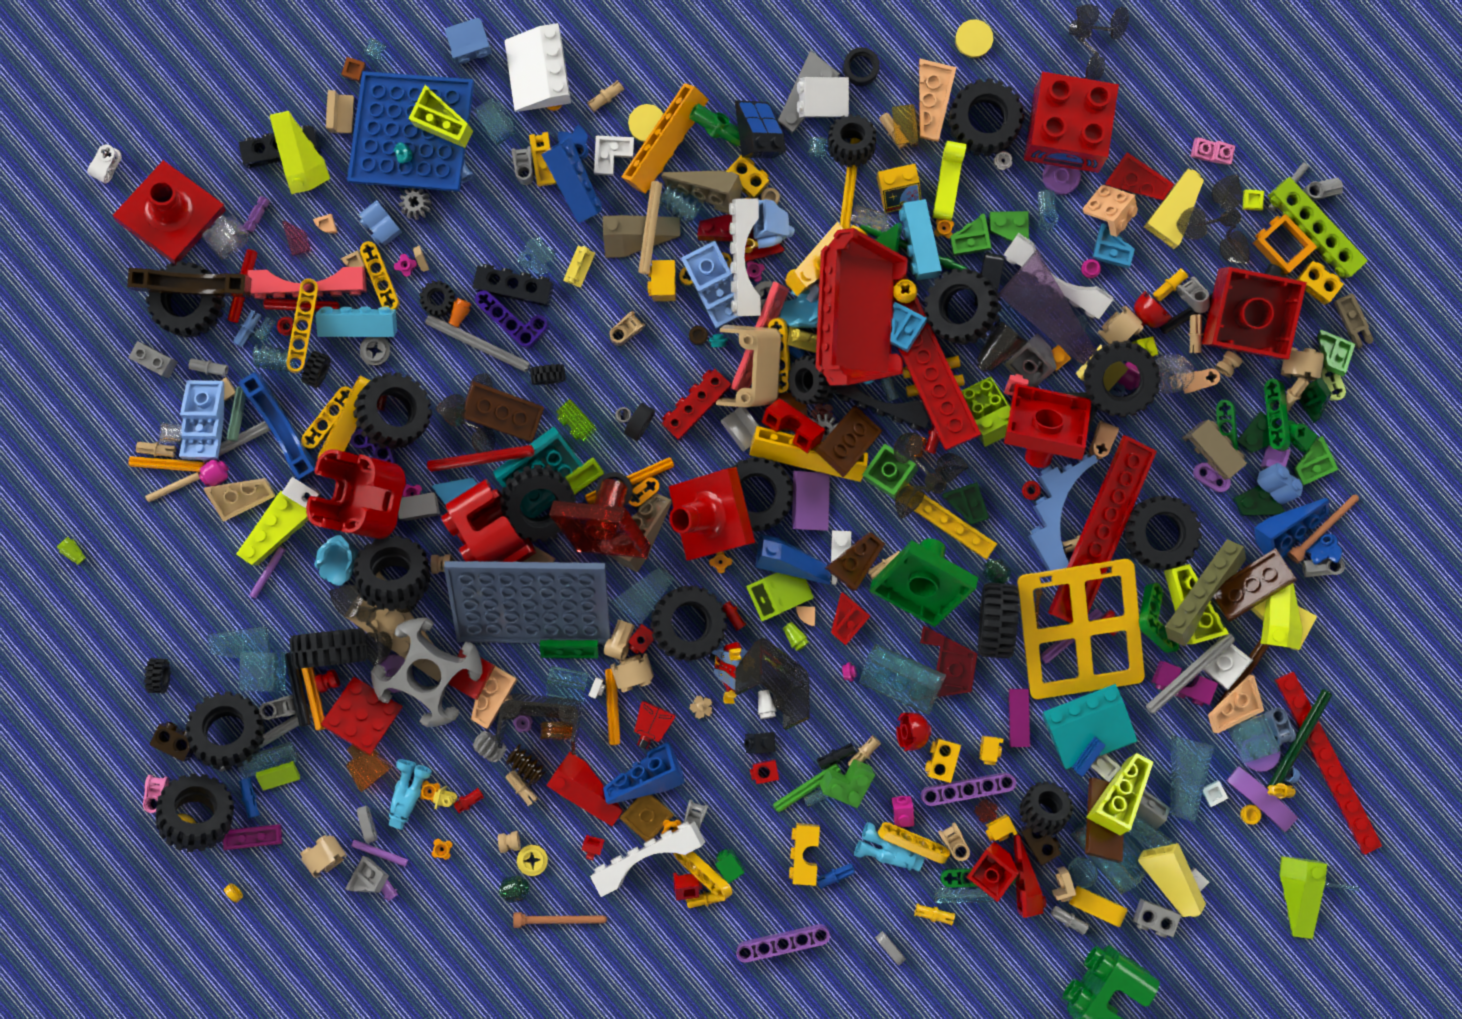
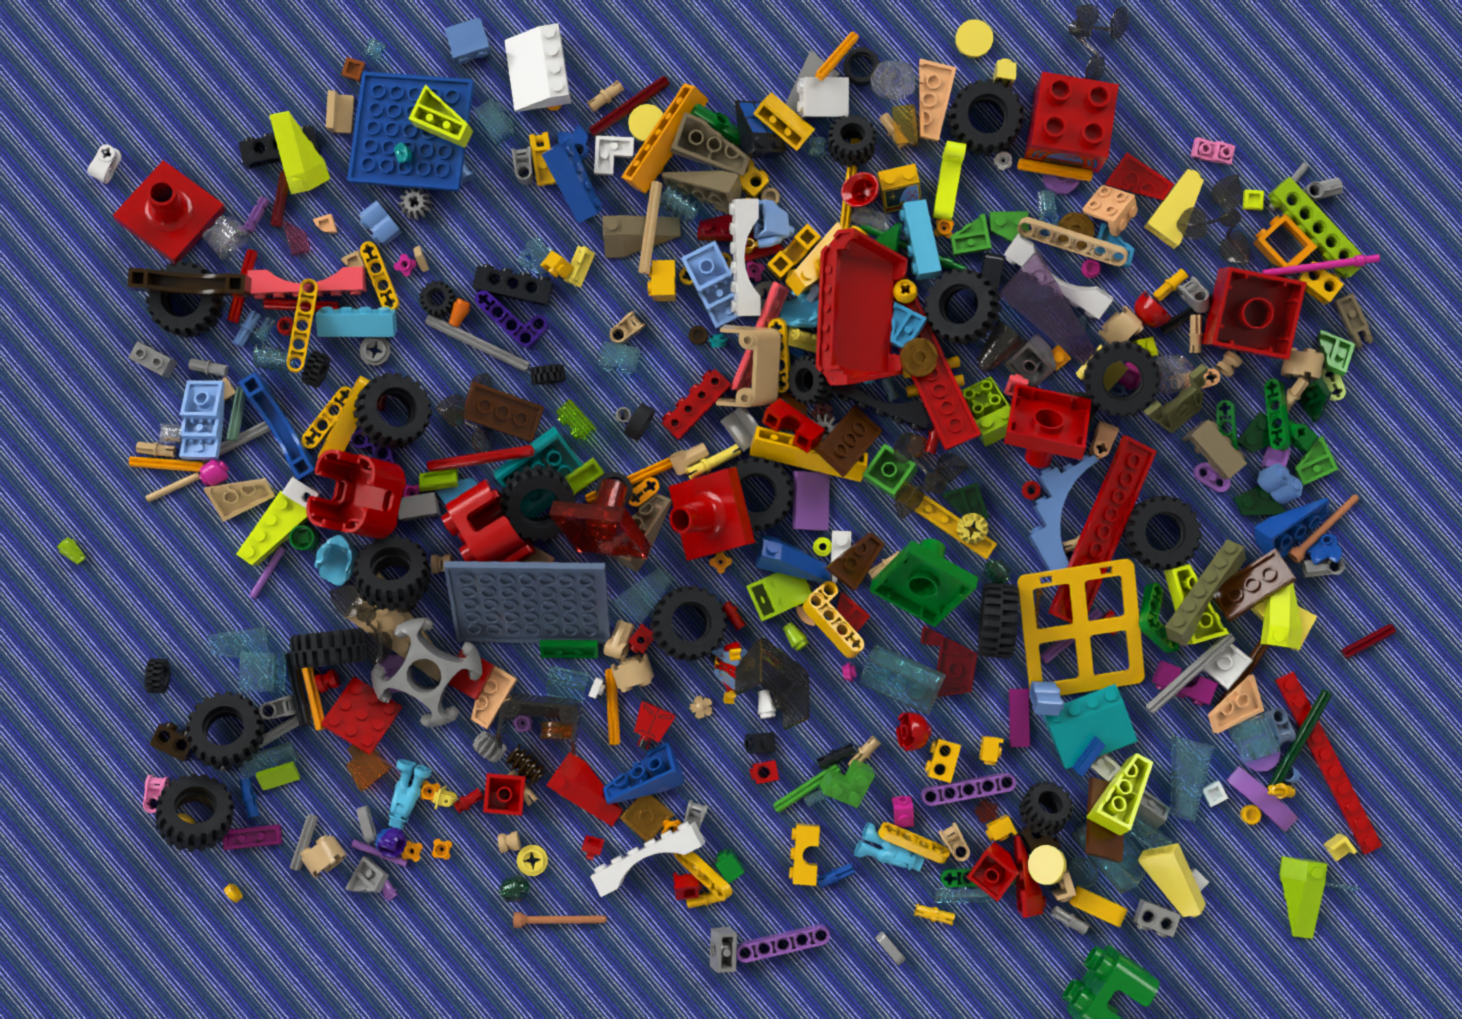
none -> dark red axle [270,171,289,227]
none -> green wheel [289,525,320,551]
none -> light grey axle [290,814,318,871]
none -> dark purple piece [375,827,407,859]
none -> light orange plate [401,840,423,862]
none -> lime tile [419,468,459,492]
none -> red slope [483,773,526,816]
none -> yellow brick [540,251,574,279]
none -> dark red axle [589,76,670,137]
none -> clear light blue brick [598,341,641,375]
none -> dark tan wedge [669,112,750,176]
none -> tan piece [669,443,710,475]
none -> light yellow pin [686,444,741,479]
none -> light grey brick [710,927,737,973]
none -> yellow brick [753,92,815,151]
none -> yellow arch [767,223,821,281]
none -> yellow beam [803,581,865,658]
none -> neon yellow plate [813,537,832,557]
none -> light orange axle [815,31,859,81]
none -> red hat [841,172,879,207]
none -> clear brick [871,60,915,100]
none -> pearl gold tile [900,338,938,377]
none -> light yellow gear [957,513,988,544]
none -> light yellow slope [993,59,1016,88]
none -> light orange axle [1017,158,1093,181]
none -> tan beam [1017,217,1128,266]
none -> light yellow tile [1028,845,1067,885]
none -> medium blue brick [1029,681,1064,716]
none -> pearl gold tile [1057,212,1095,248]
none -> olive wing [1143,364,1208,434]
none -> dark pink bar [1262,254,1380,276]
none -> light yellow panel [1323,833,1357,861]
none -> dark red axle [1341,624,1396,658]

